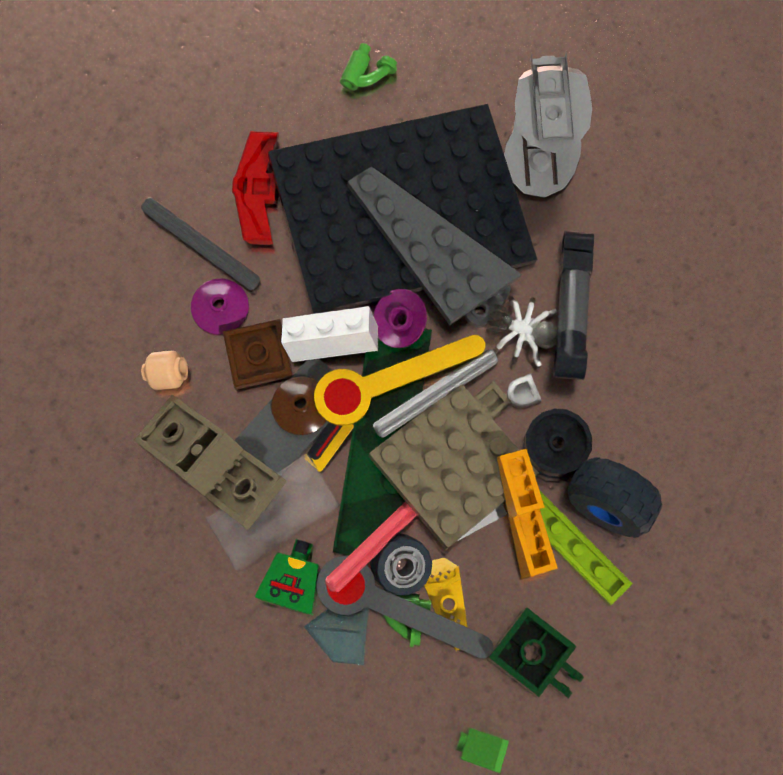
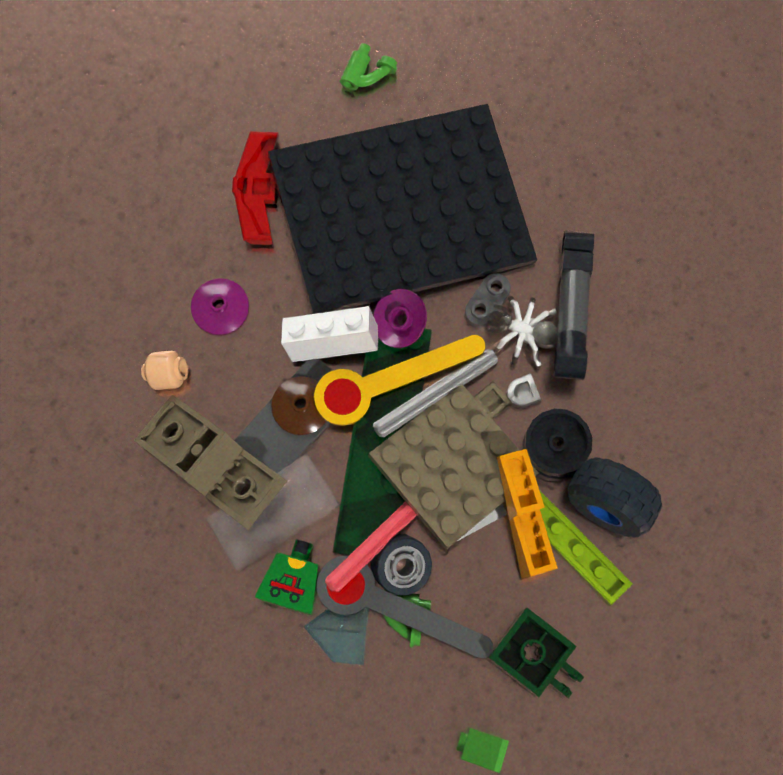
dark grey axle [141,197,260,290] -> none
reddish brown plate [223,319,293,390] -> none
sticker [304,423,354,471] -> none
dark grey wing [347,166,522,325] -> none
yellow piece [424,558,468,651] -> none
light grey animal [504,52,592,197] -> none

